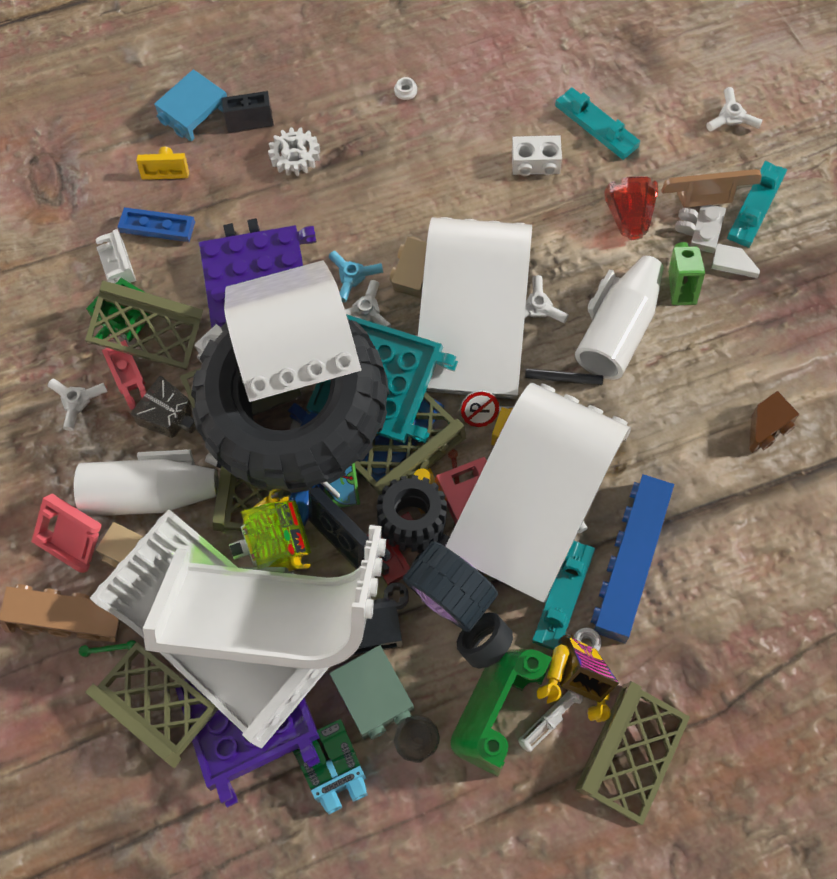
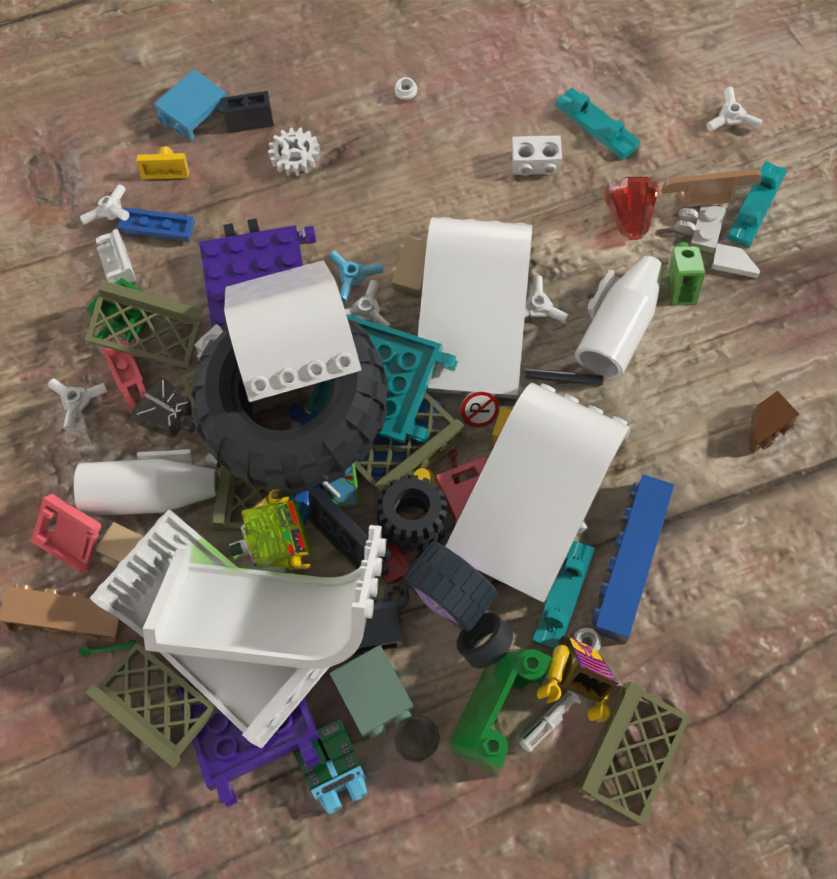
none -> white piece [80,185,129,225]

